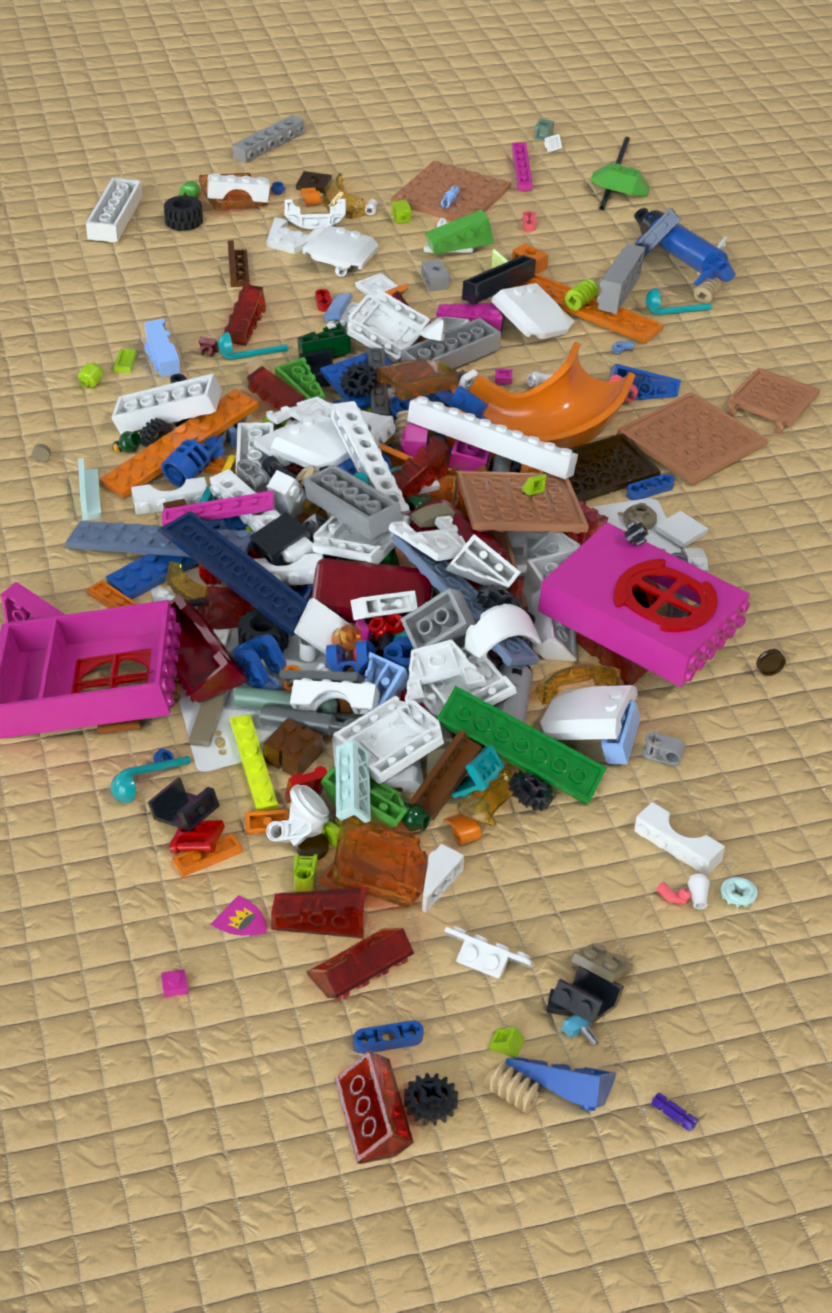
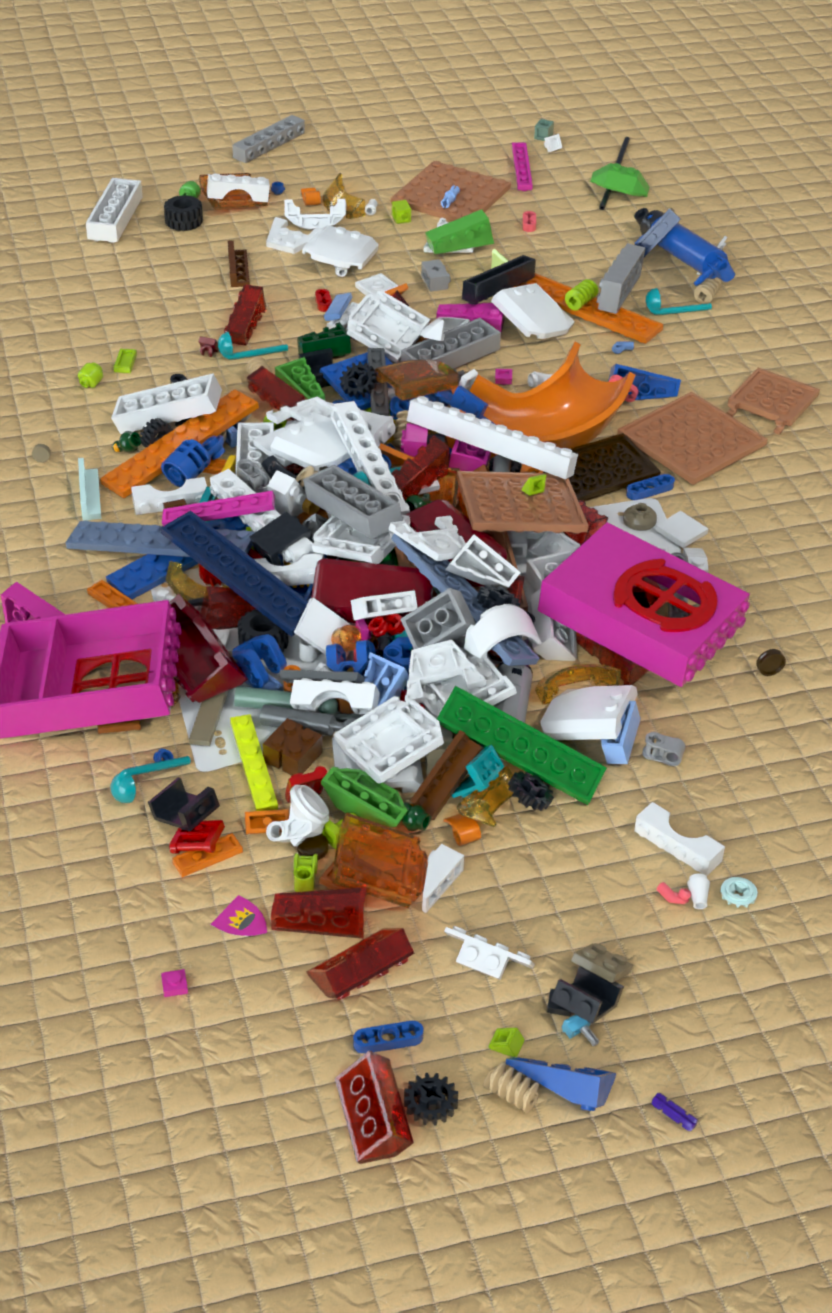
light blue wedge [144,319,180,377] -> none
dark brown plate [296,171,332,194] -> none
light aqua fence [336,739,371,823] -> none
dark tan slope [410,503,455,527] -> none
orange brick [512,243,548,274] -> none
black gear [624,521,649,546] -> none

